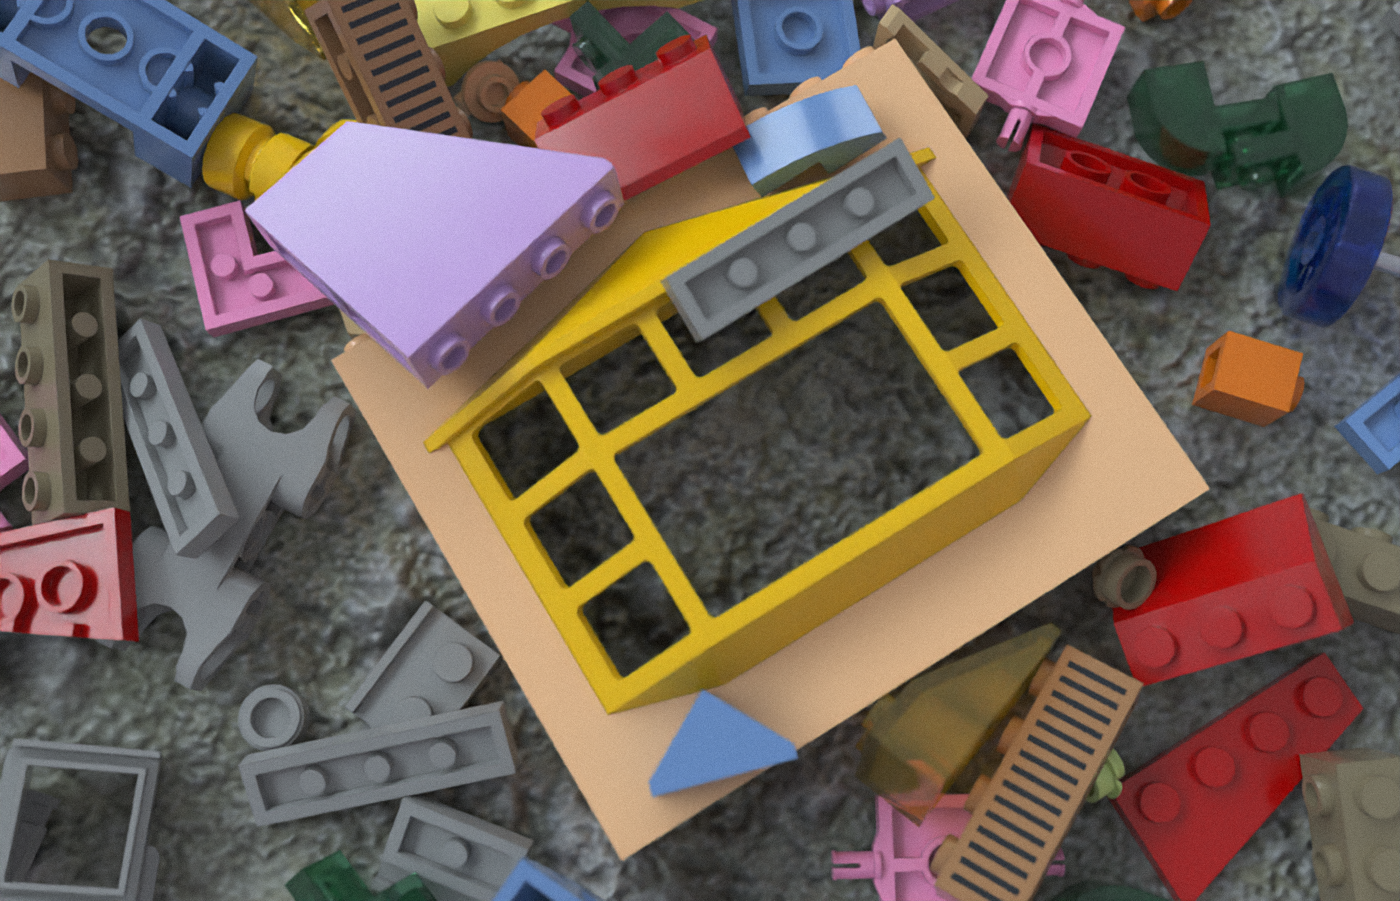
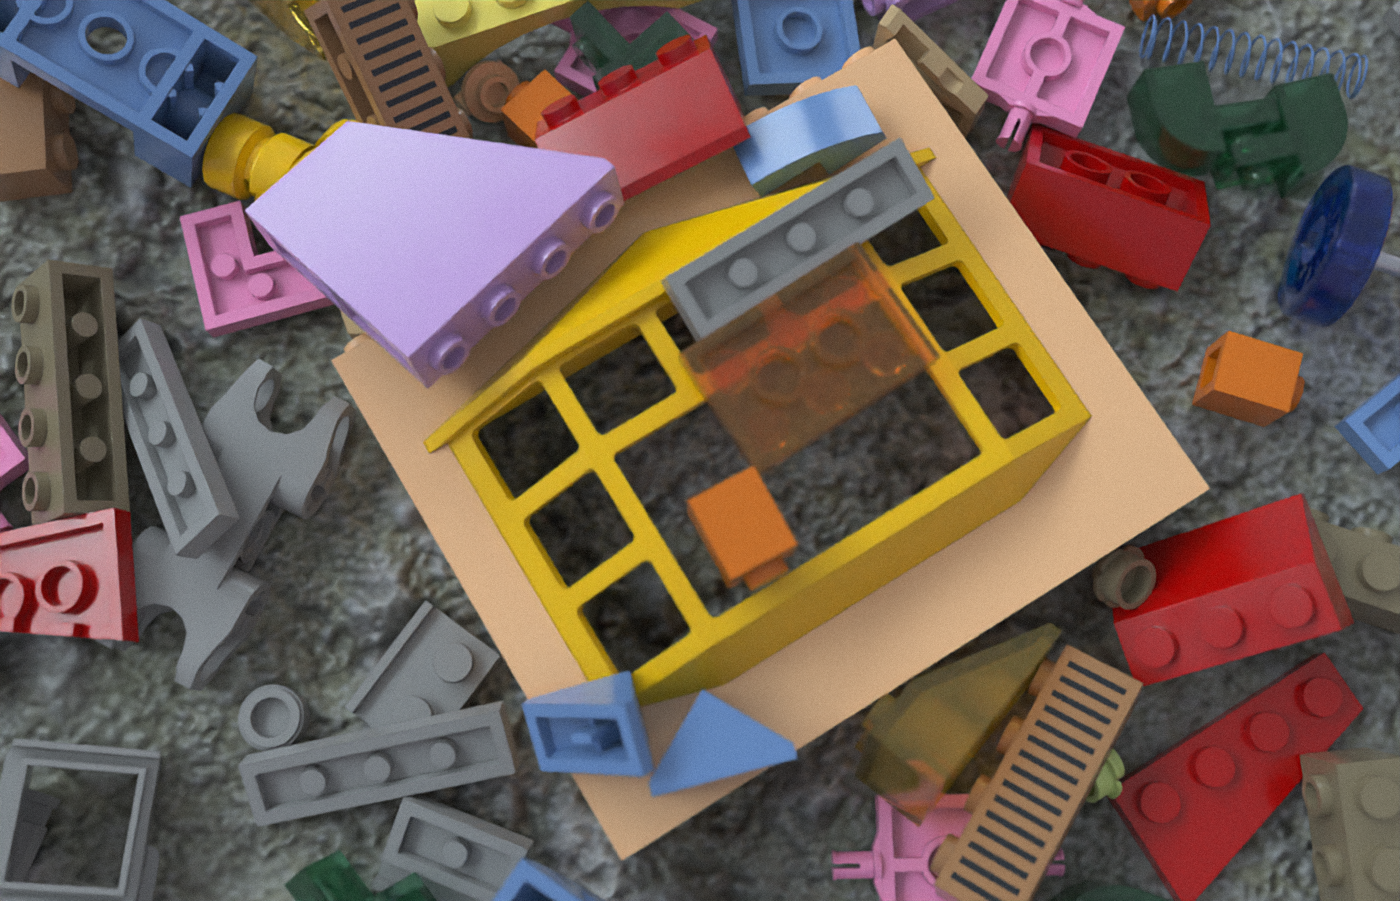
none -> medium blue slope [521,670,654,777]
none -> clear orange plate [679,241,940,477]
none -> orange brick [687,465,798,591]
none -> medium blue piece [1139,14,1368,99]

